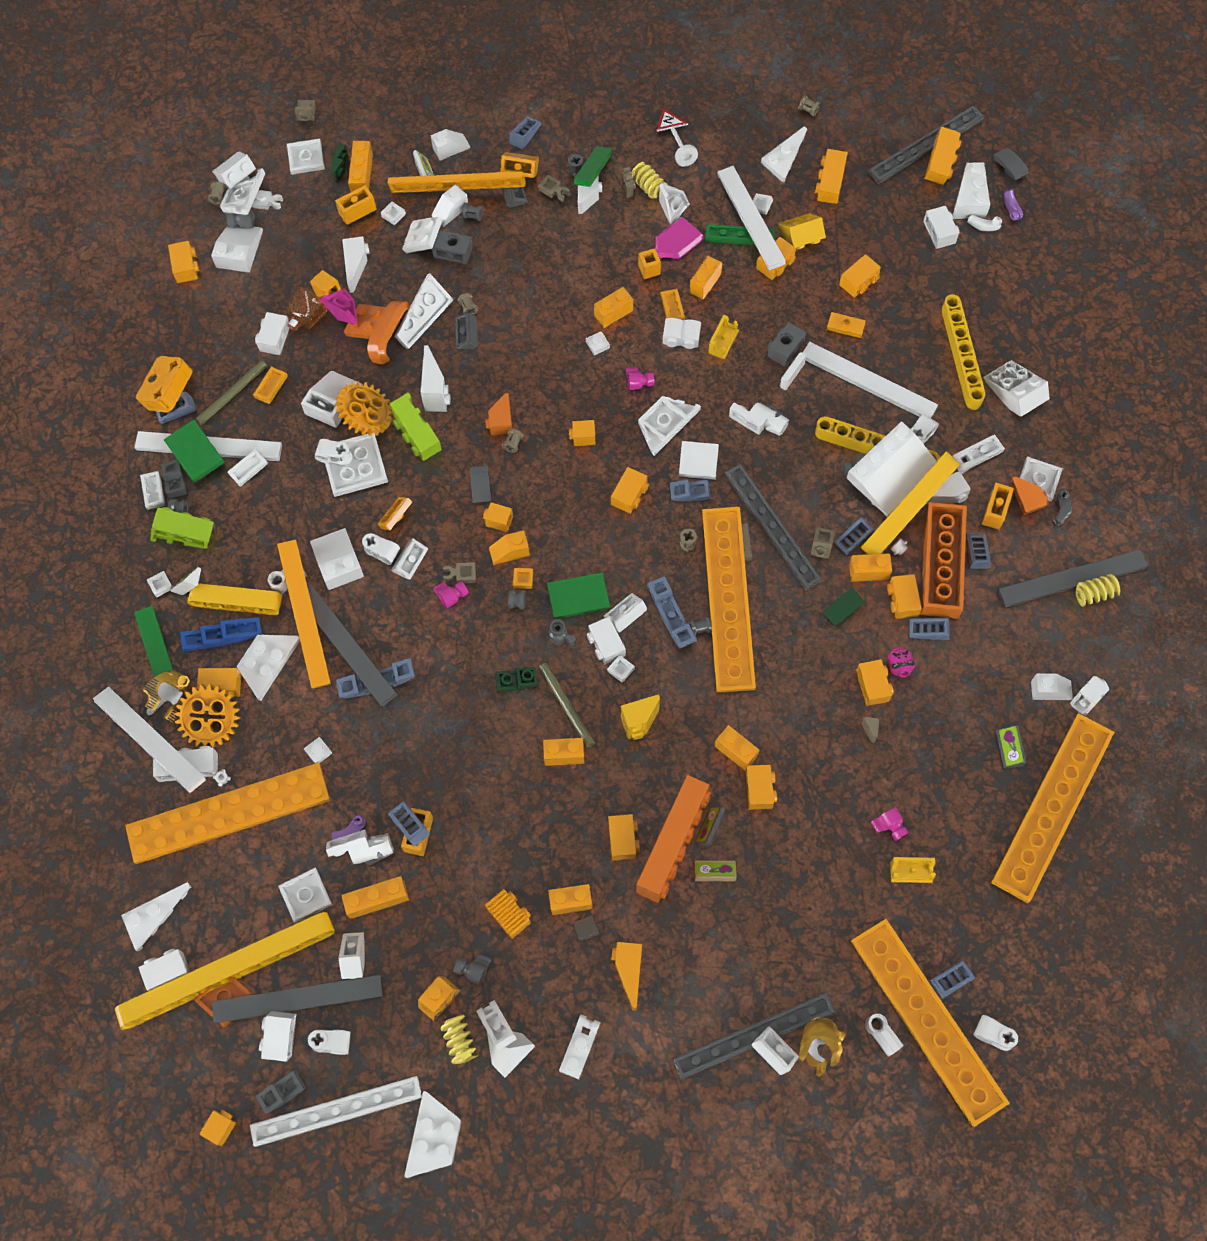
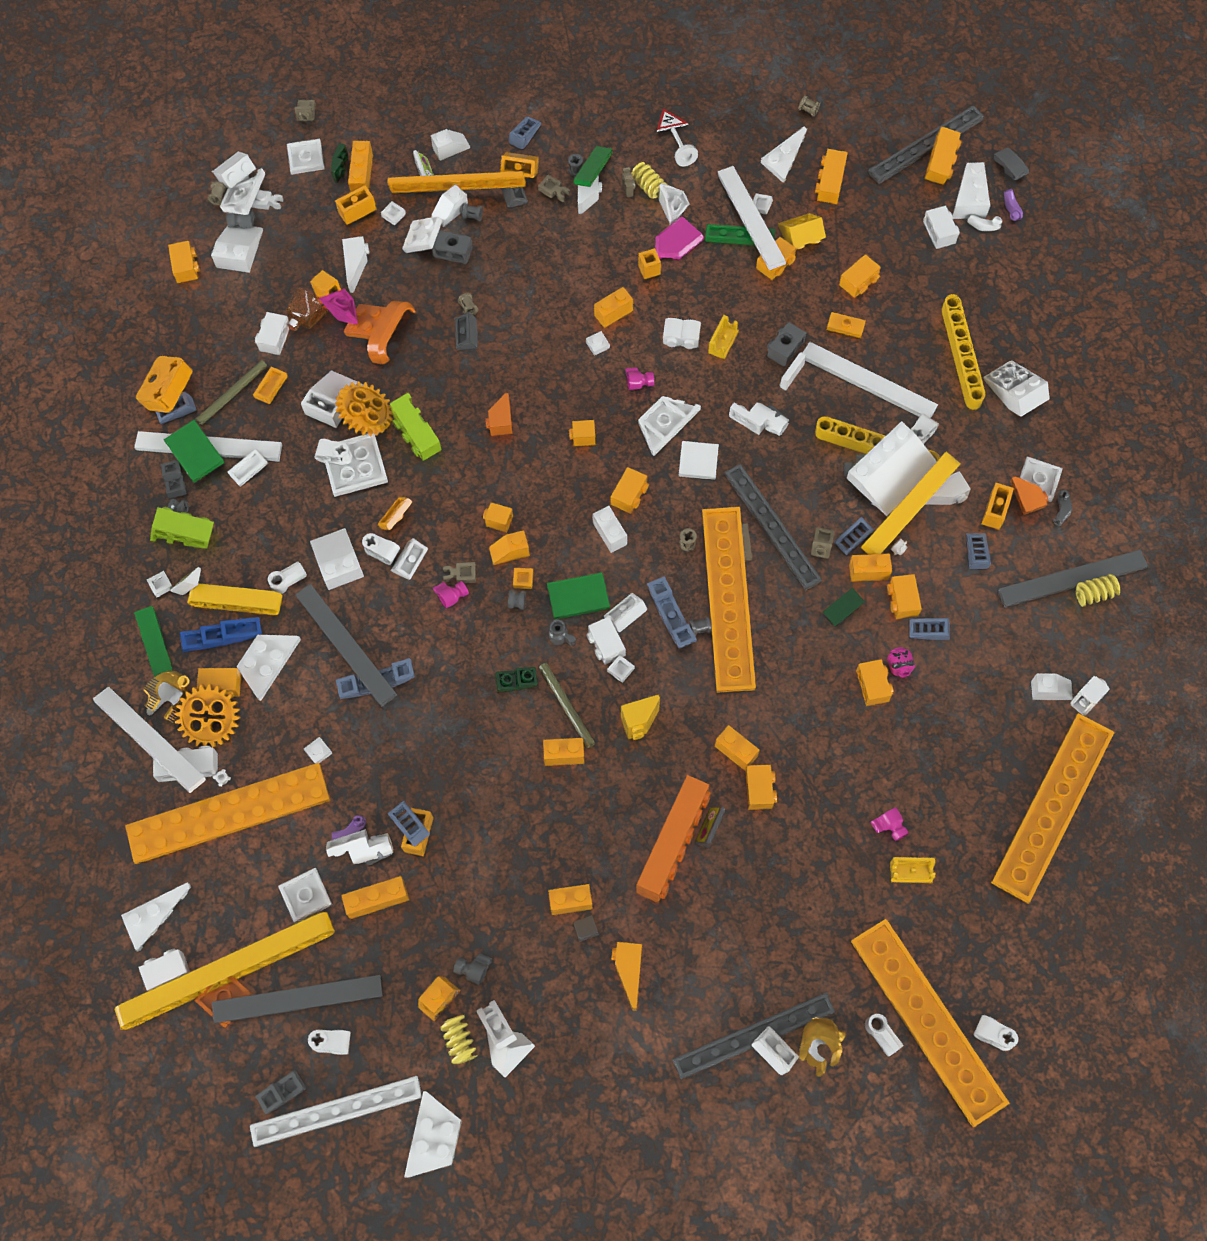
white plate [140,471,166,510] -> none
light orange brick [199,1109,236,1146] -> none
white brick [259,1011,296,1061] -> none
light orange tile [277,540,331,689] -> none
white slope [339,932,365,979] -> none
white wing [394,274,453,349] -> none
white slope [421,346,450,412] -> none
dark grey slope [469,465,492,504] -> none
light orange brick [485,889,531,939] -> none
dark tan bush [502,428,524,453] -> none
white plate [559,1014,601,1079] -> none
light orange brick [608,814,640,861] -> none
light orange plate [660,289,685,320] -> none
sand blue slope [670,480,710,501] -> none
light orange brick [690,256,722,300] -> none
slope [695,861,736,881] -> none
dark tan slope [862,717,879,743] -> none
orange brick [920,502,967,619] -> none
sand blue slope [929,960,975,1000] -> none
white plate [953,434,1005,474] -> none
slope [996,725,1026,769] -> none
none -> white brick [593,506,627,553]

